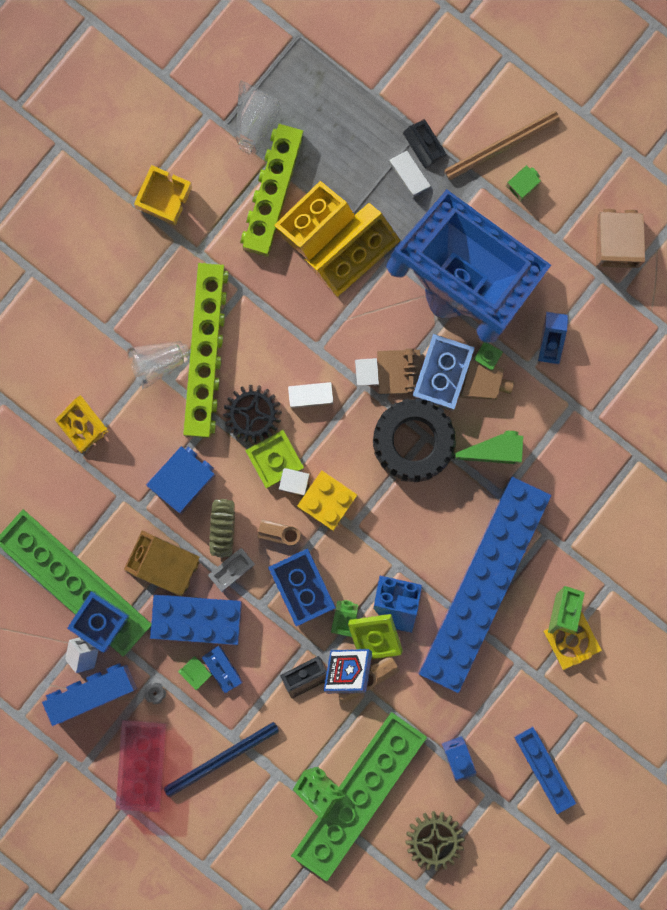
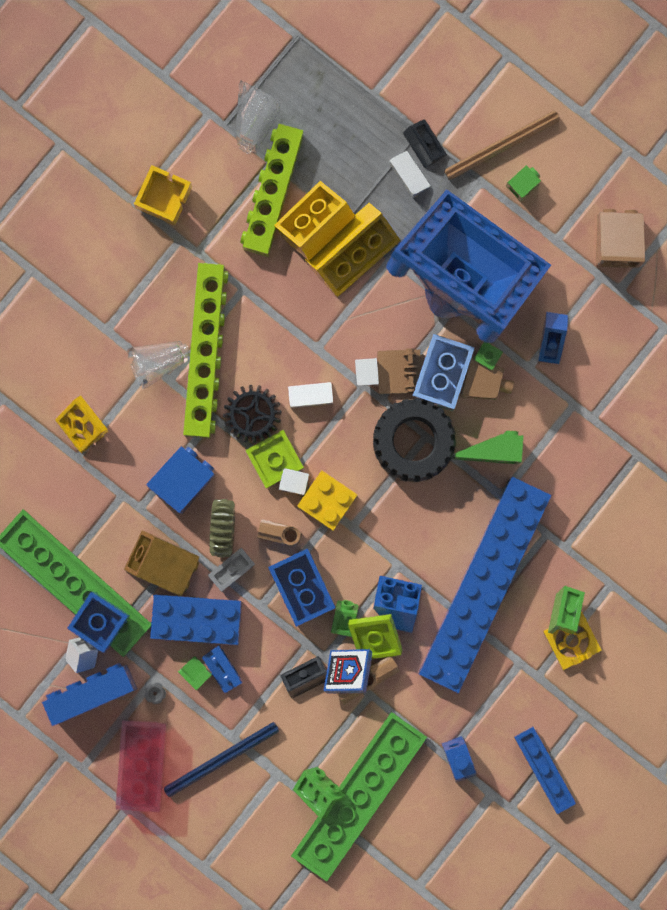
olive gear [405,811,465,871] -> none

